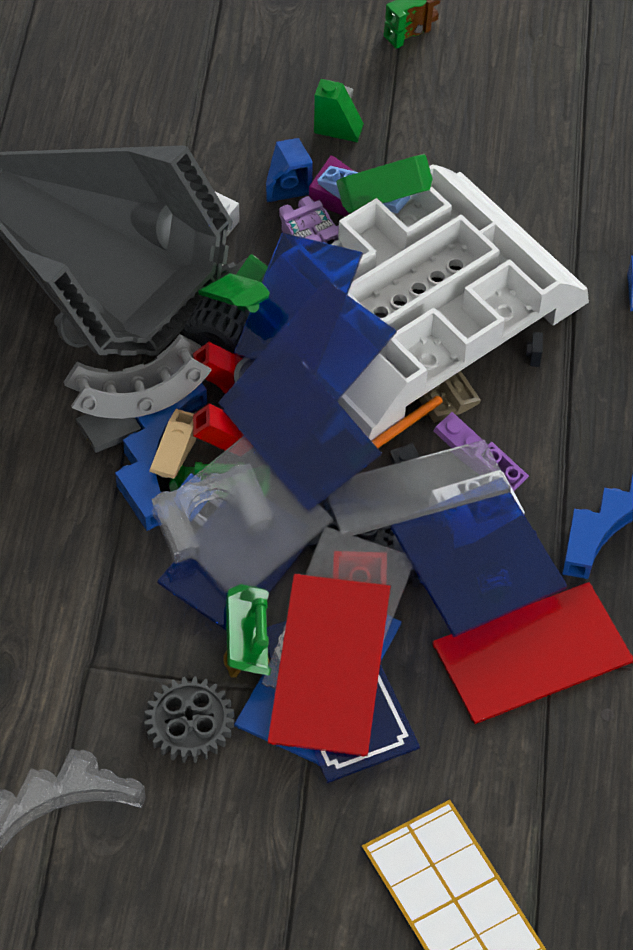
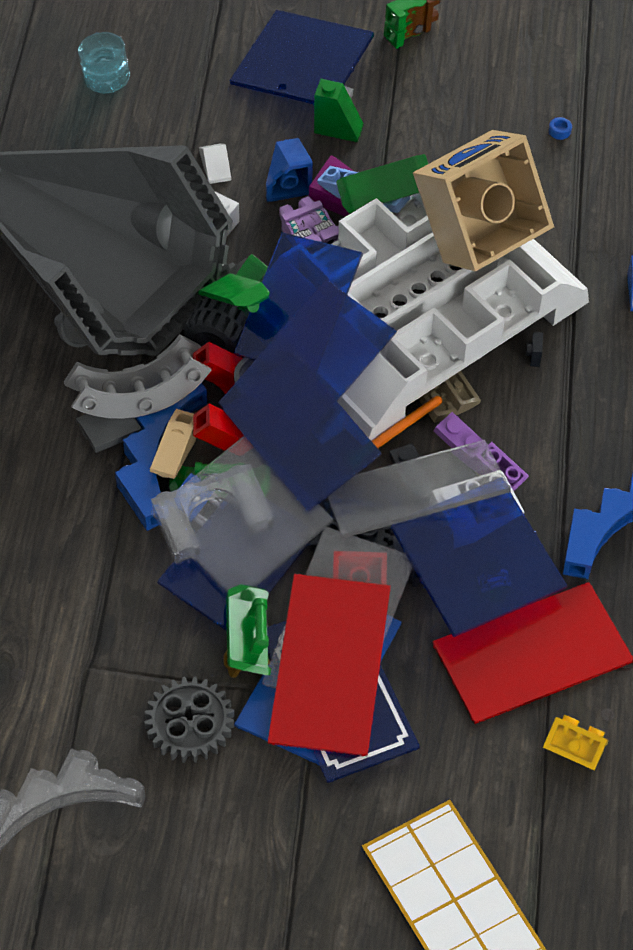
none -> clear light blue wheel [78,32,130,93]
none -> white slope [199,144,231,184]
none -> clear blue piece [230,10,374,105]
none -> tan brick [413,130,554,272]
none -> yellow bracket [543,715,609,771]
none -> blue tile [549,117,572,140]

